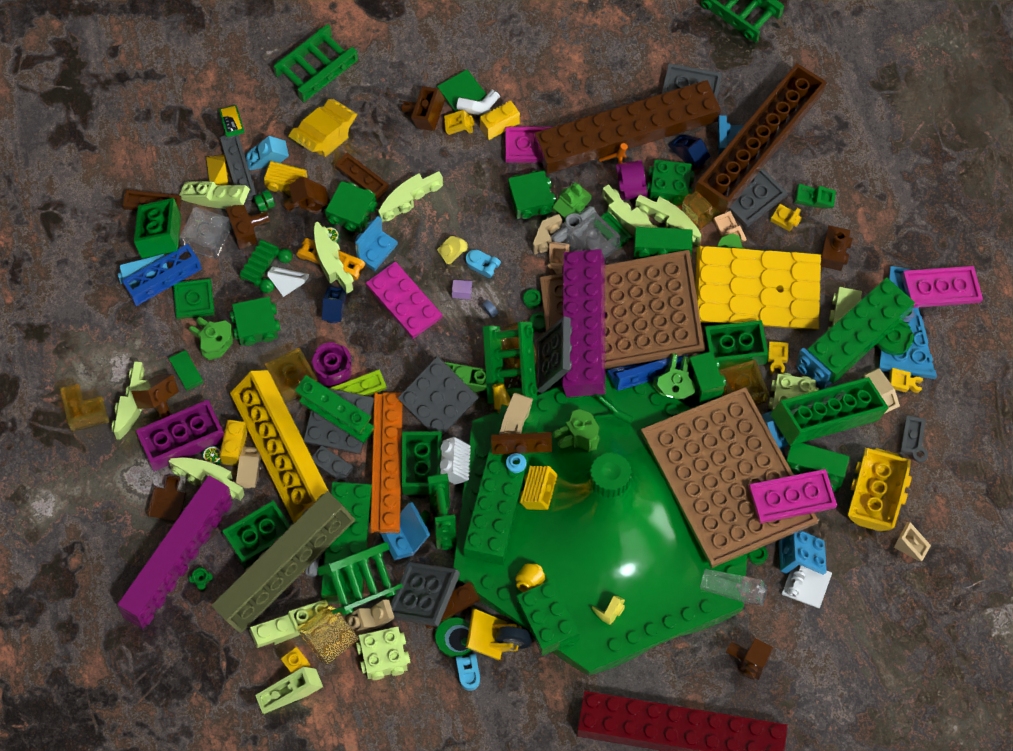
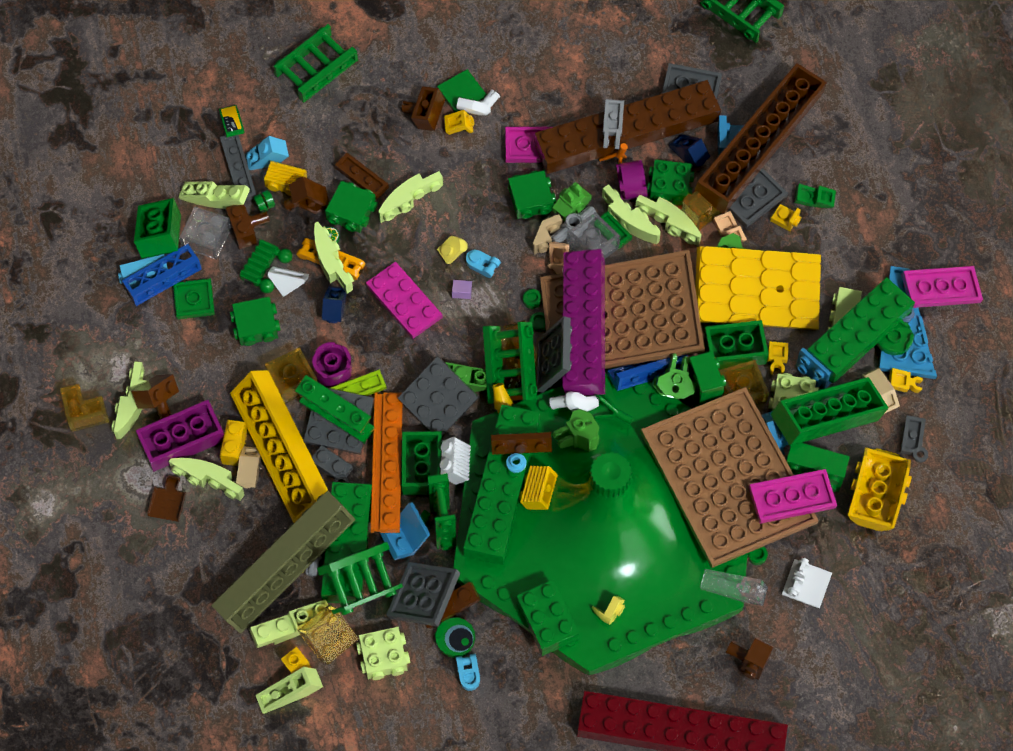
magenta brick [117,475,233,629] -> none
reddish brown plate [123,190,182,211] -> none
green tile [169,350,204,392] -> none
bright green hinge [188,317,233,360] -> none
green plate [189,566,213,590] -> none
green tile [202,446,221,465] -> none
yellow slope [206,154,229,185] -> none
green brick [222,500,290,570] -> none
yellow slope [288,99,358,157] -> none
tan slope [346,600,394,635] -> none
dark azure bracket [355,216,398,271] -> none
yellow plate [466,609,532,660] -> none
yellow brick [480,101,520,140] -> none
sand blue tile [481,299,499,318] -> none
tan slope [499,393,533,435] -> none
yellow head [515,563,545,592] -> none
green brick [633,227,693,260] -> none
dark azure bracket [779,531,827,575] -> none
reddish brown brick [820,225,853,271] -> none
tan slope [894,522,931,561] -> none
none -> white arm [550,391,599,412]
none -> light grey hinge [603,99,624,149]

